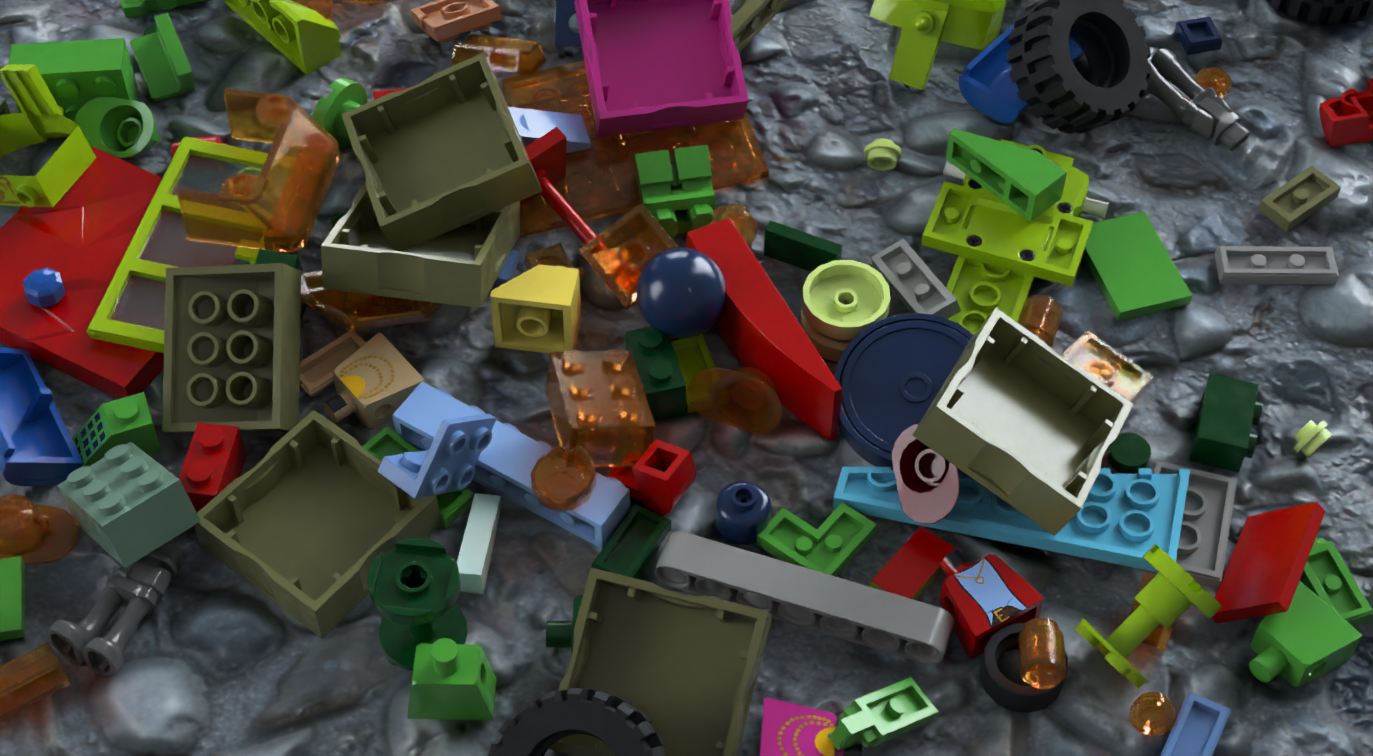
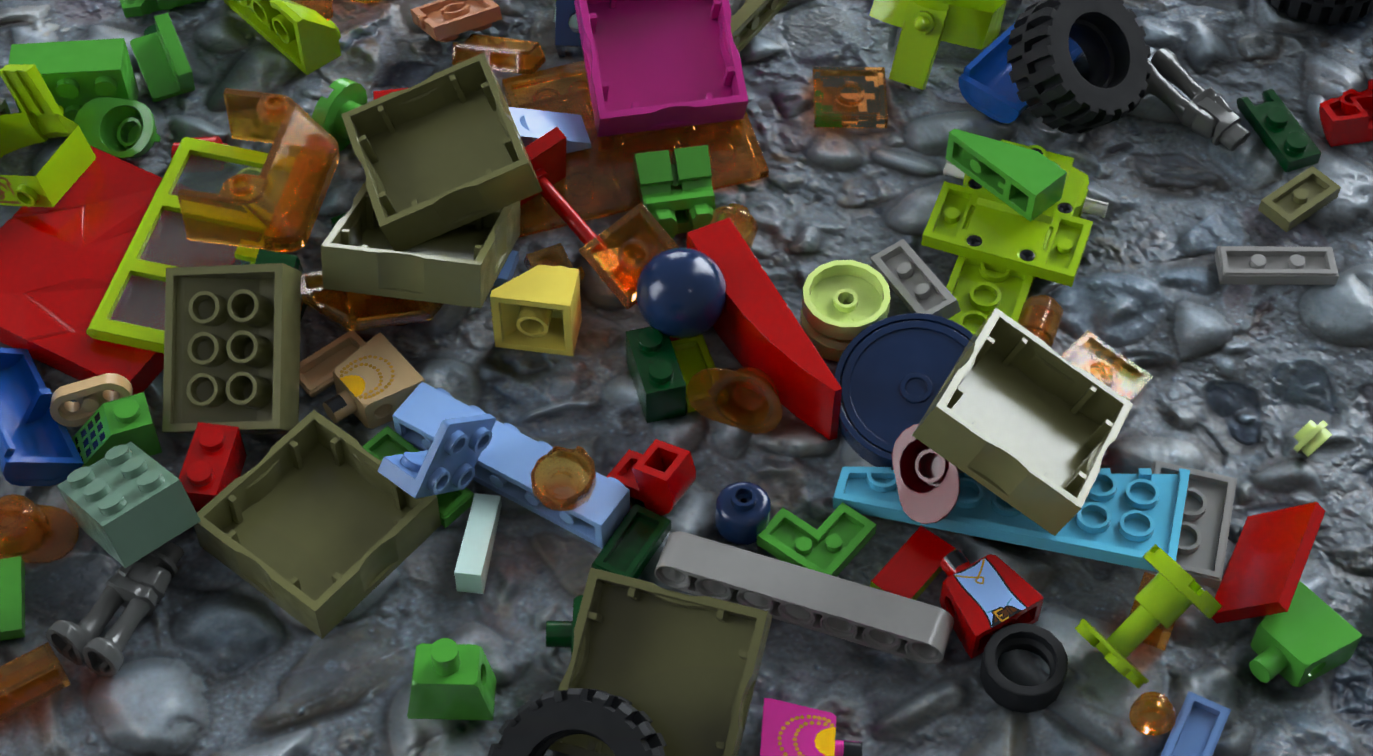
blue tile [23,267,66,308] -> none
dark green piece [367,538,468,671] -> none
clear orange brick [545,349,656,468] -> none
dark green tile [764,221,842,272] -> none
bright green hinge [827,677,939,750] -> none
yellowish green plate [864,138,901,171] -> none
clear orange brick [1018,618,1066,689] -> none
bright green tile [1083,211,1192,321] -> none
dark green tile [1107,432,1151,474] -> none
dark blue tile [1175,17,1223,55] -> none
dark green brick [1189,373,1263,472] -> none
clear orange plate [1195,68,1232,98] -> none
bright green hinge [1300,538,1373,626] -> none
none -> tan plate [50,373,133,427]
none -> clear orange tile [812,67,888,128]
none -> dark green hinge [1237,89,1321,172]

